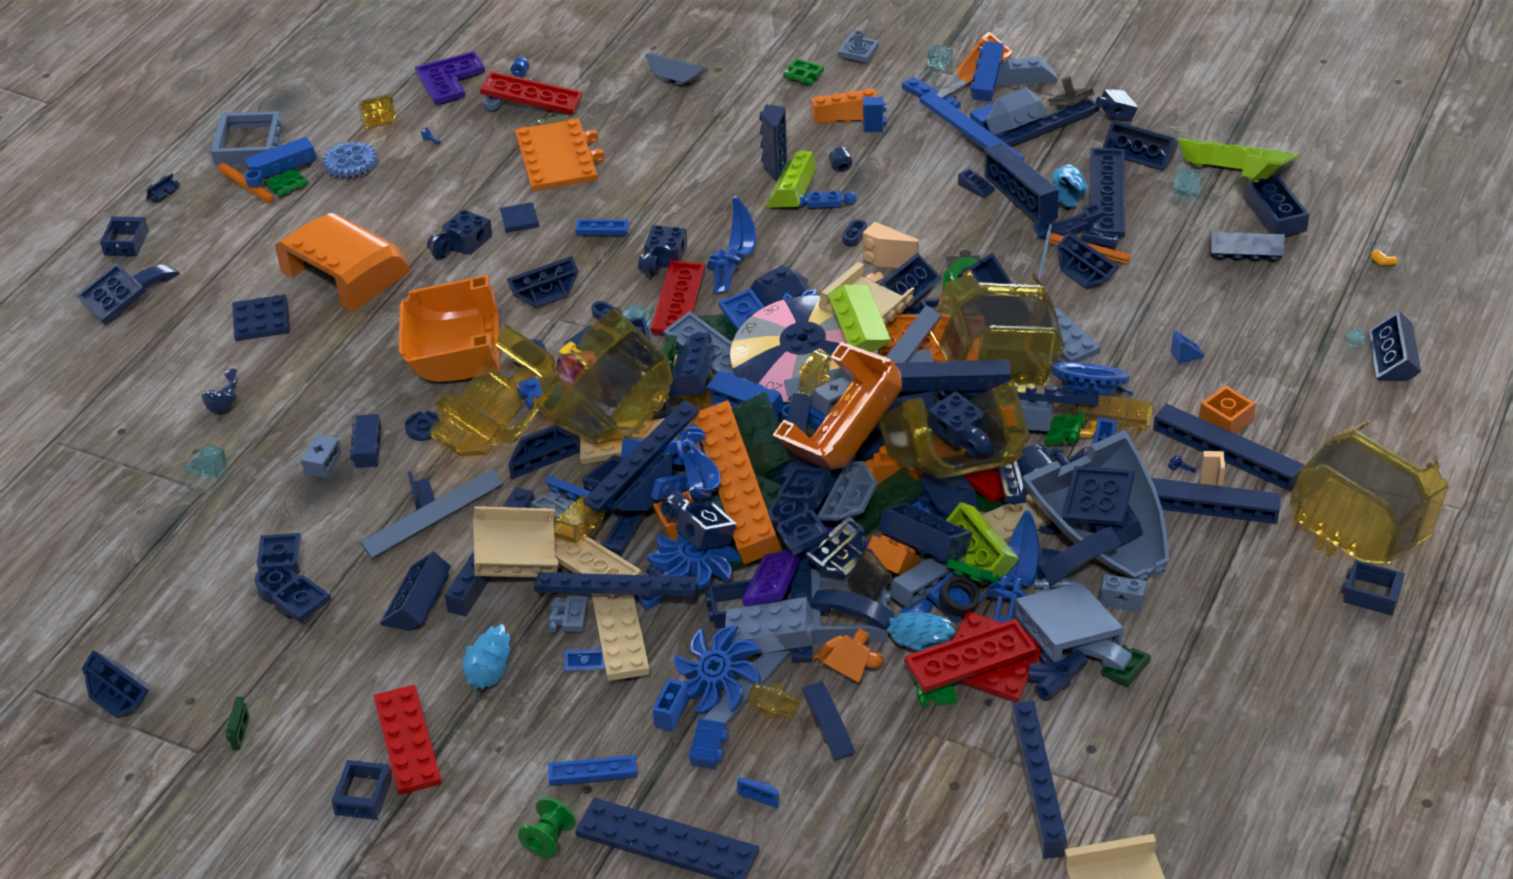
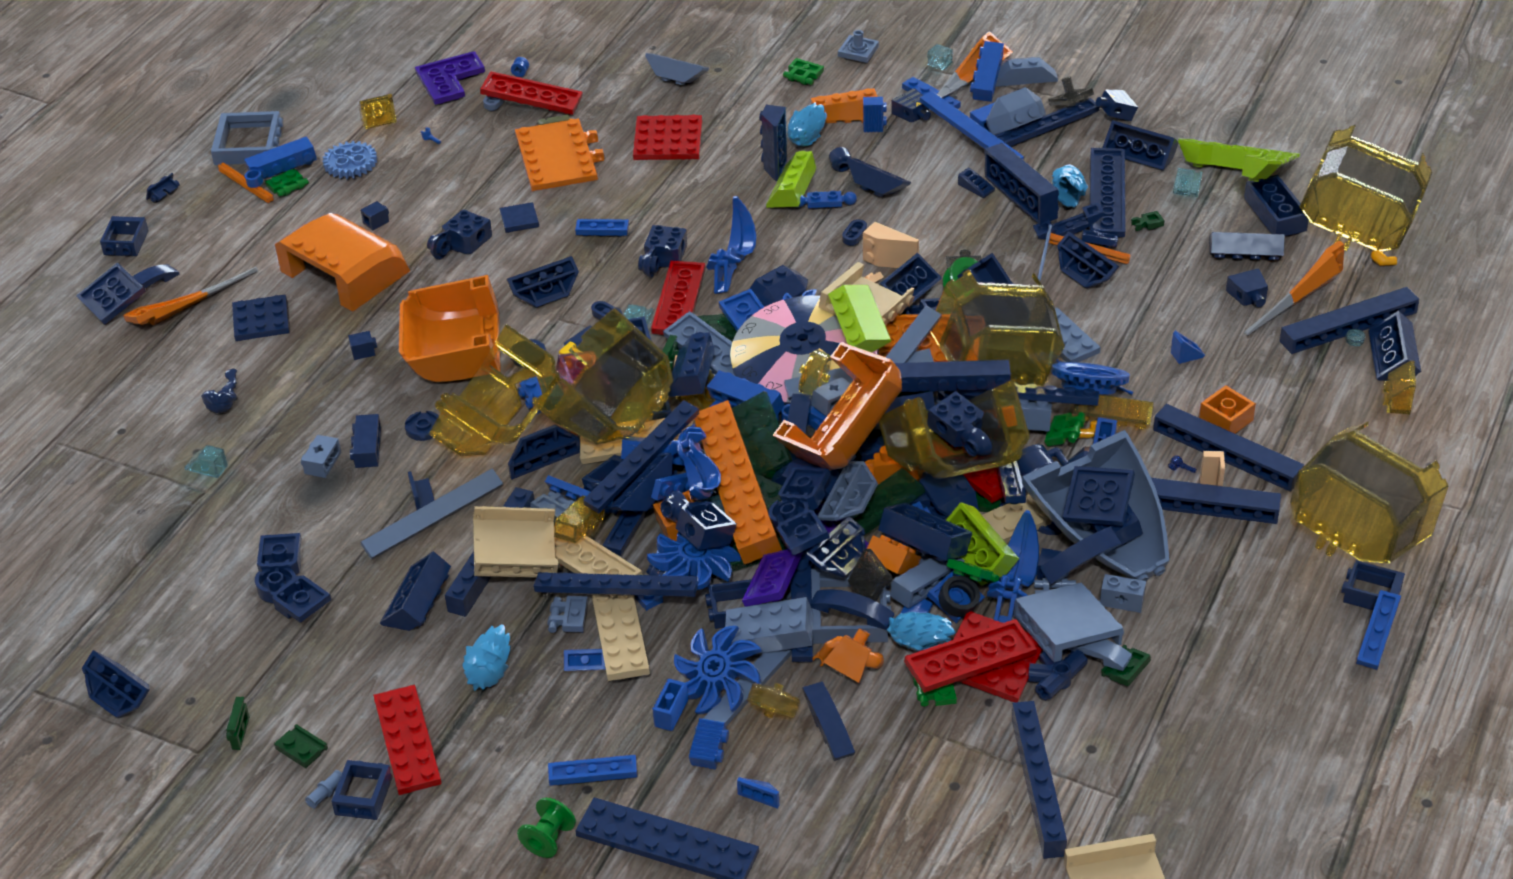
none -> orange plate [123,267,258,326]
none -> dark green plate [274,724,328,769]
none -> sand blue pin [305,770,342,809]
none -> dark blue brick [348,331,377,360]
none -> dark blue brick [360,201,389,231]
none -> red plate [633,114,702,160]
none -> dark azure head [787,103,827,147]
none -> dark blue wedge [847,158,911,197]
none -> dark blue torso [891,88,931,122]
none -> dark green plate [1131,211,1165,231]
none -> dark blue torso [1226,268,1268,307]
none -> orange plate [1244,241,1344,335]
none -> dark blue brick [1280,287,1420,354]
none -> clear yellow windscreen [1299,125,1432,251]
none -> blue plate [1356,590,1401,670]
none -> clear yellow slope [1382,361,1416,415]

